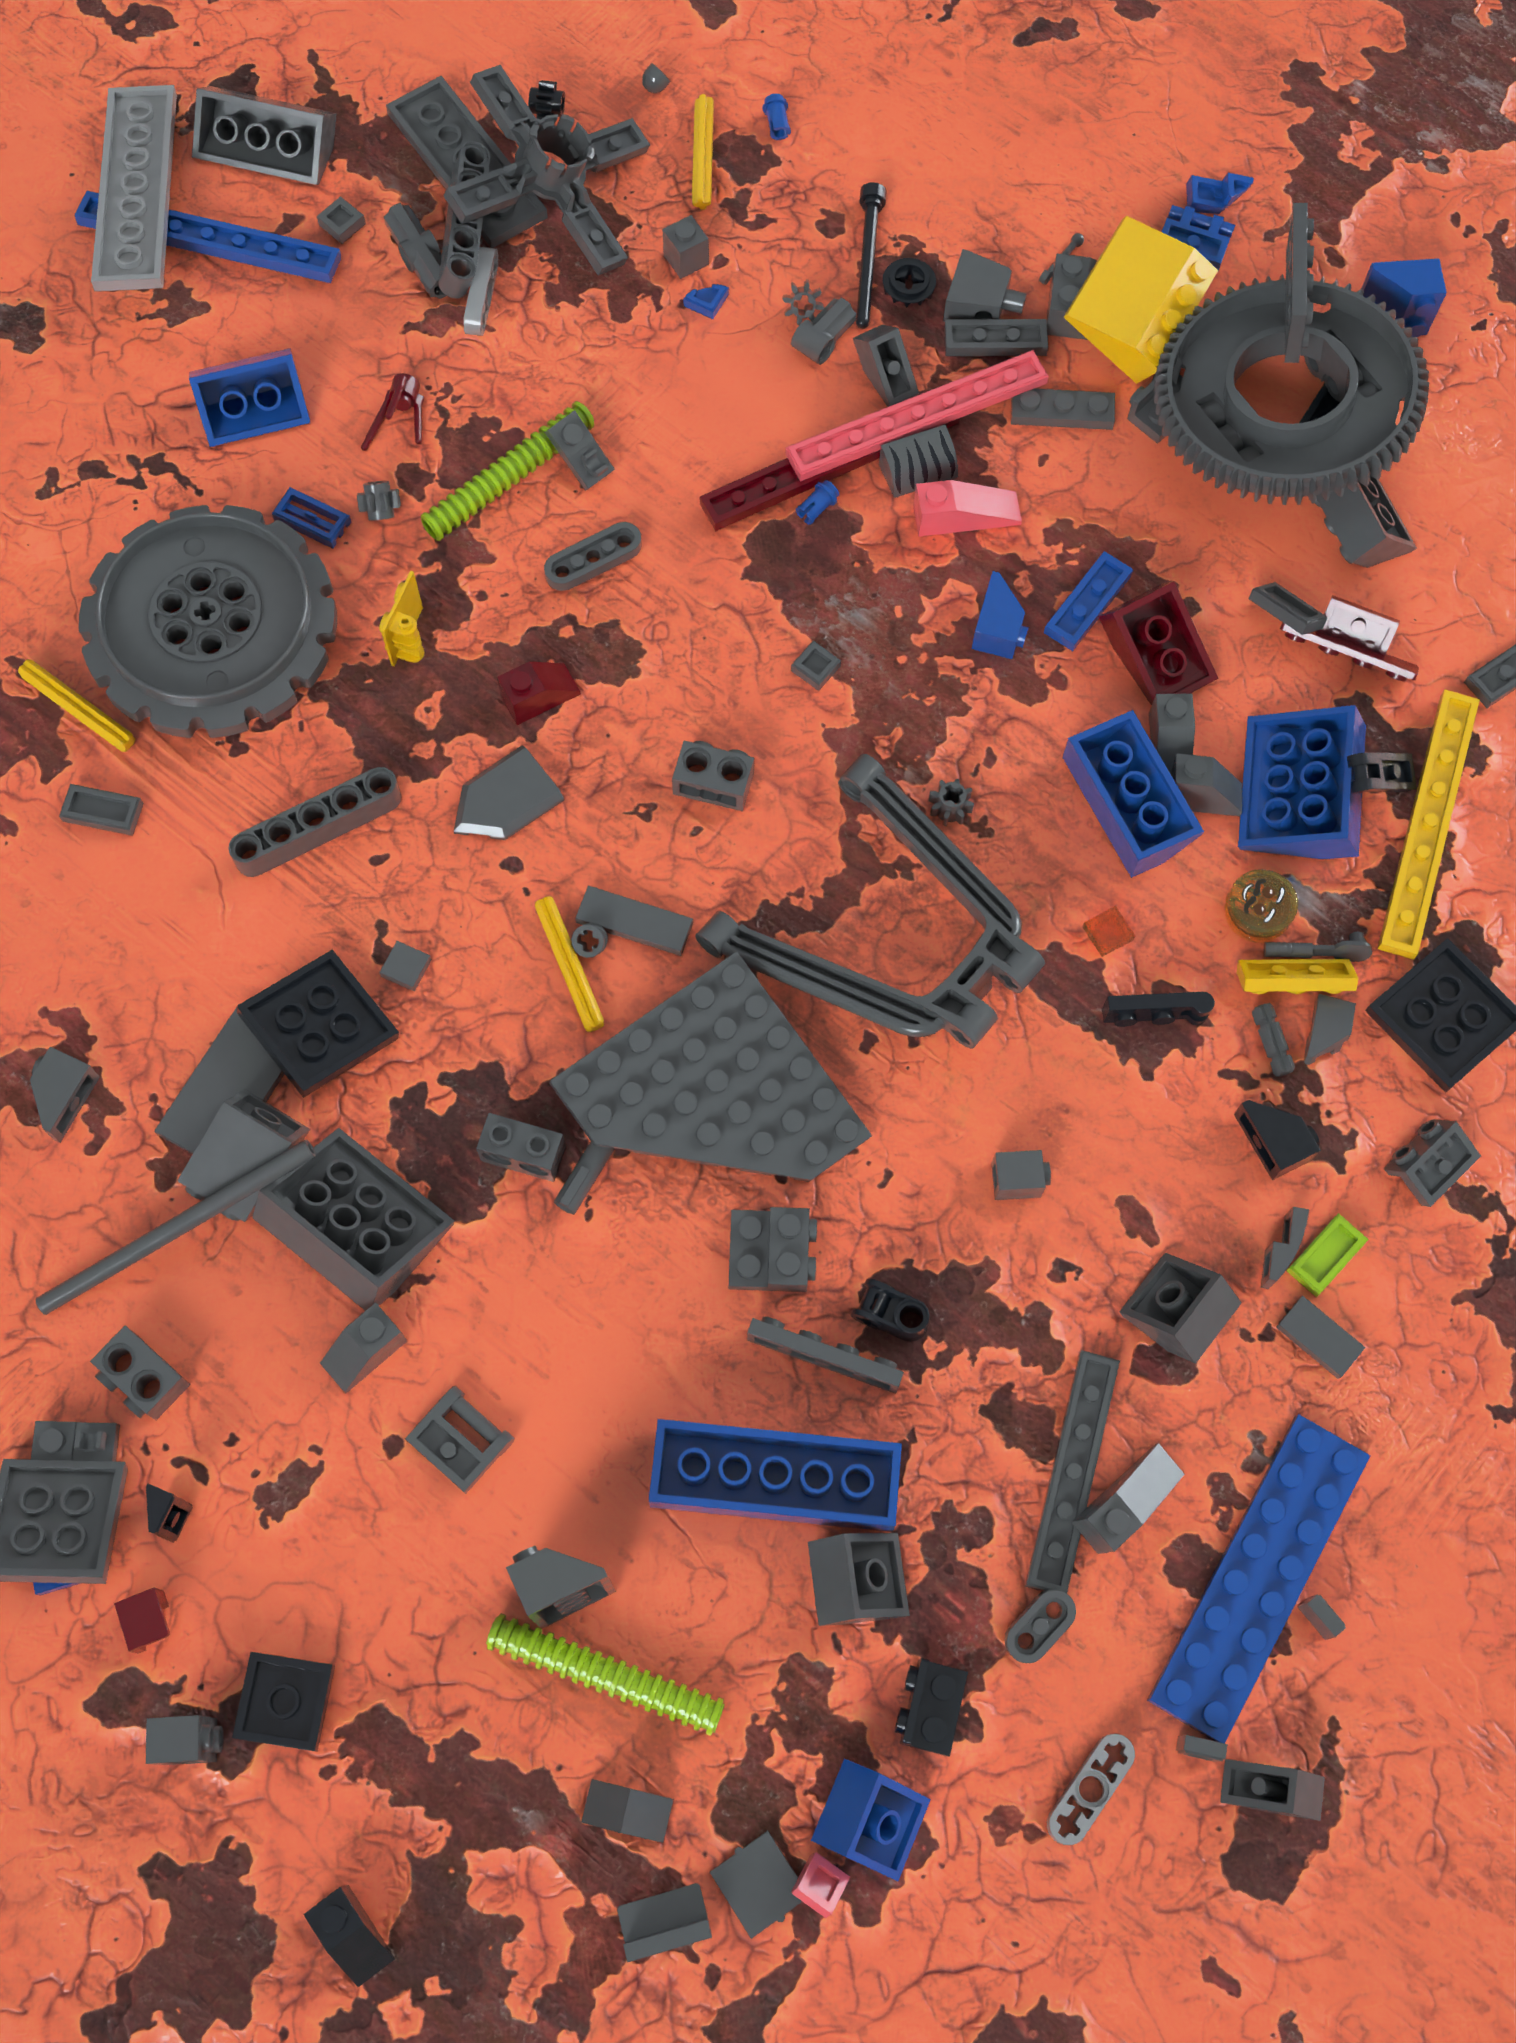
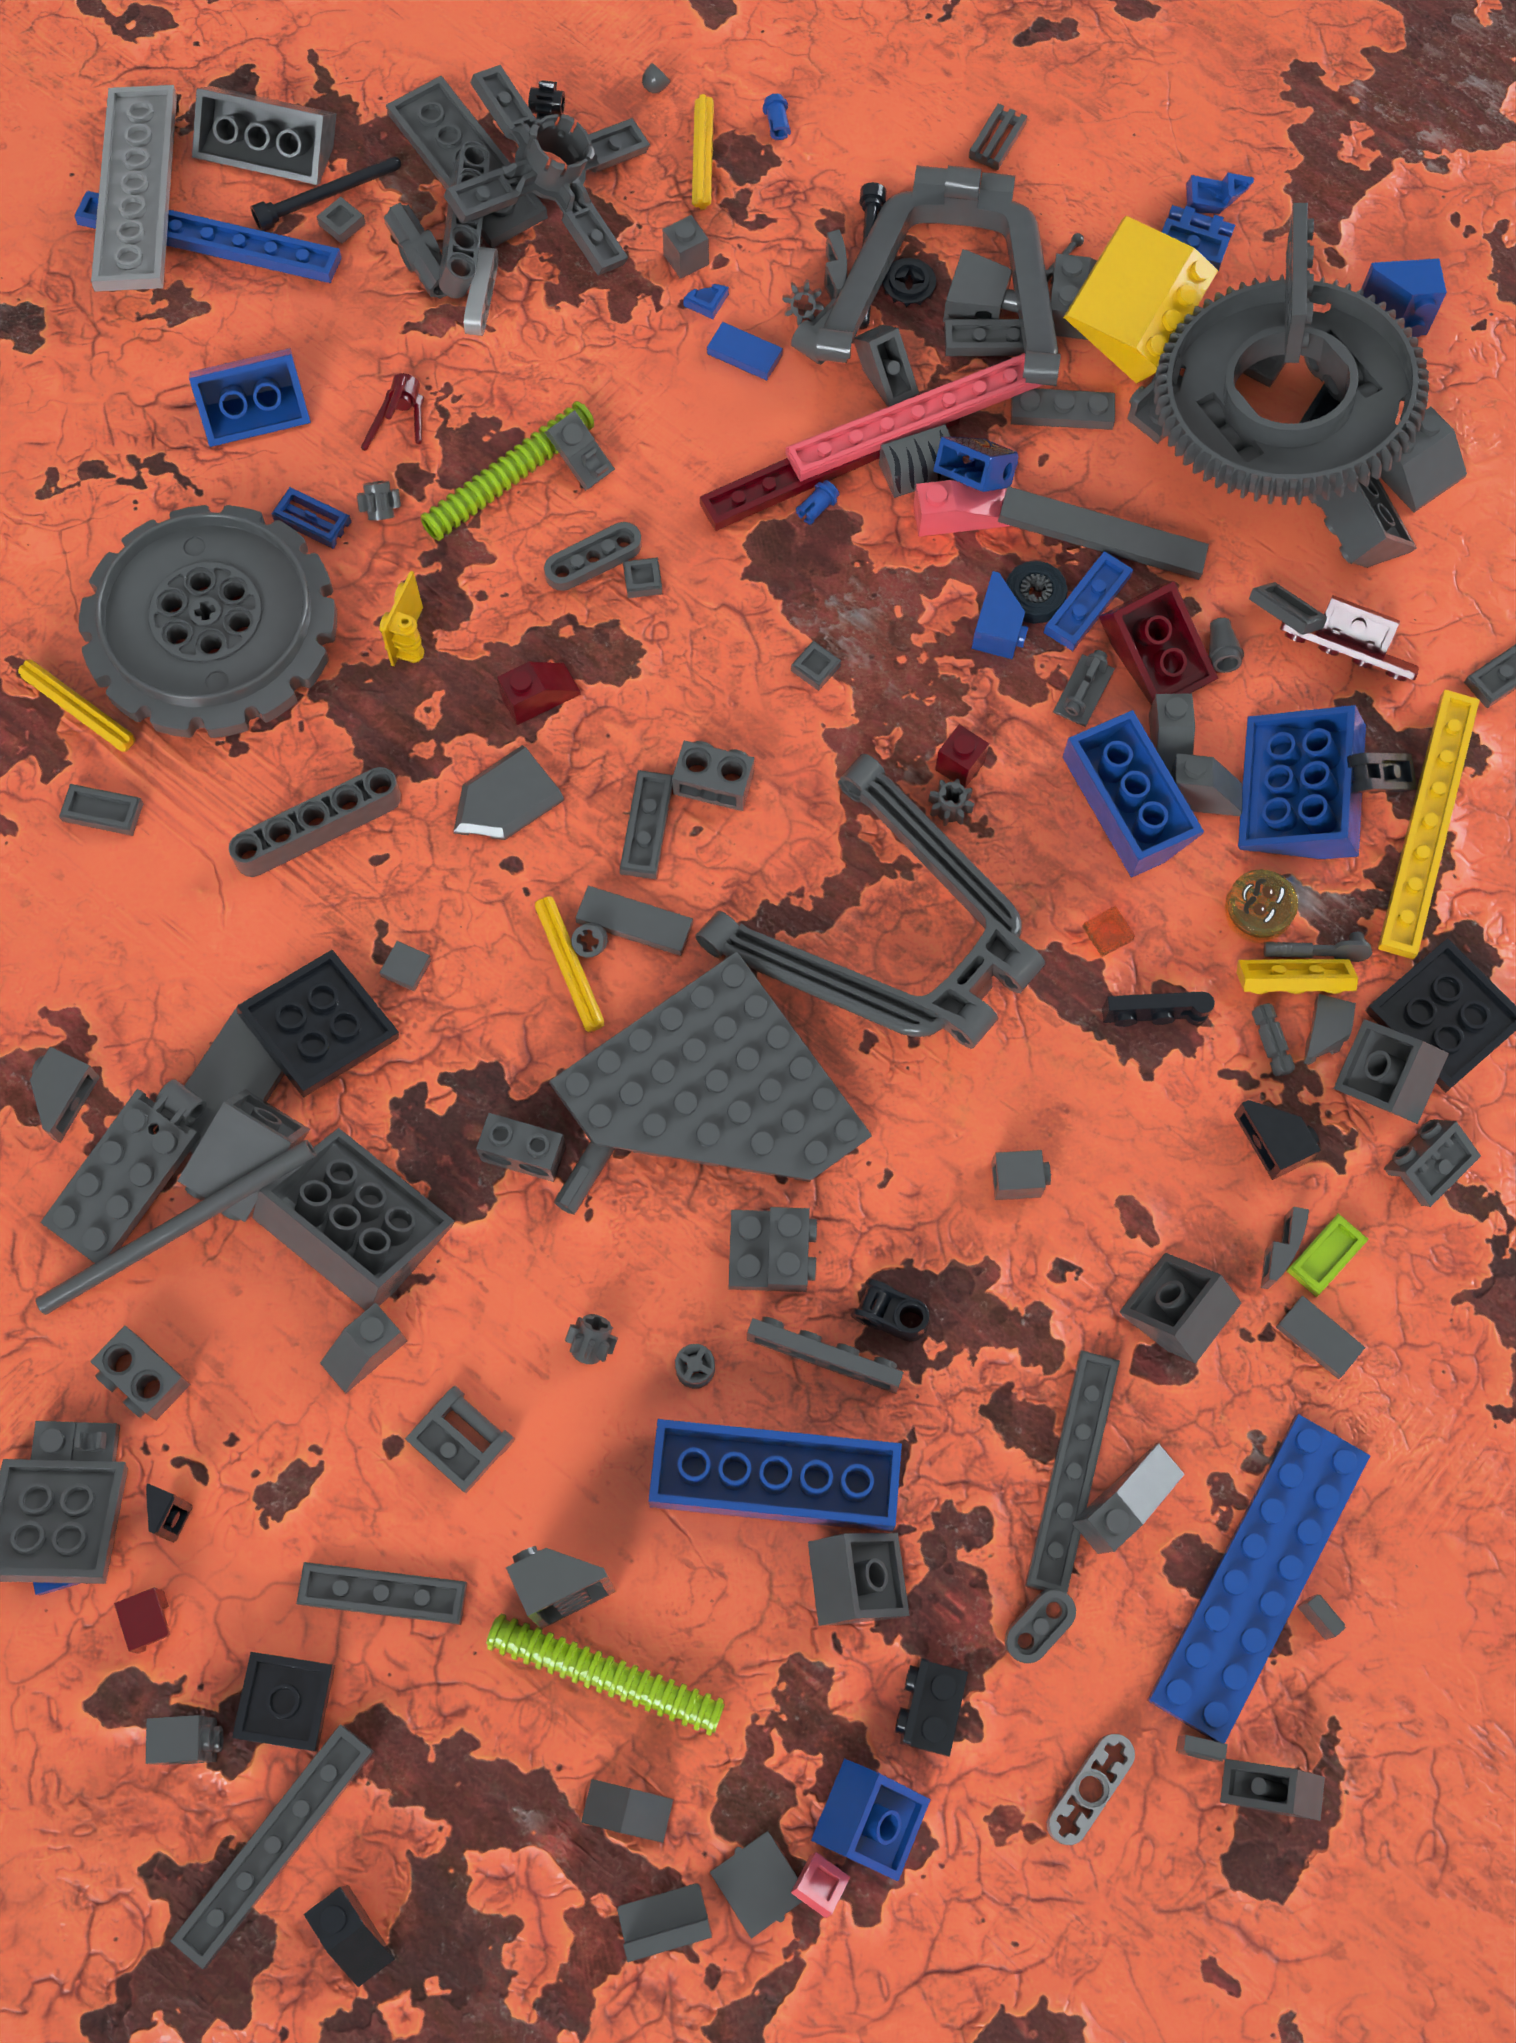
none -> dark grey hinge [40,1079,207,1263]
none -> dark grey plate [170,1724,375,1969]
none -> black piece [250,157,401,231]
none -> dark grey tile [296,1562,467,1625]
none -> dark grey gear [565,1314,618,1364]
none -> dark grey tile [620,770,673,879]
none -> dark grey tile [623,557,663,598]
none -> dark grey wheel [675,1344,715,1389]
none -> blue tile [707,322,783,381]
none -> dark grey piece [816,165,1061,386]
none -> dark grey slope [824,229,847,301]
none -> blue torso [933,437,1019,492]
none -> dark red brick [935,724,989,788]
none -> dark grey tile [969,104,1027,170]
none -> dark grey tile [998,486,1209,580]
none -> black bush [1006,561,1068,624]
none -> dark grey hinge [1053,650,1115,727]
none -> dark grey cone [1209,618,1244,673]
none -> dark grey tile [1243,355,1286,388]
none -> dark grey slope [1333,1019,1449,1124]
none -> dark grey slope [1380,407,1467,512]

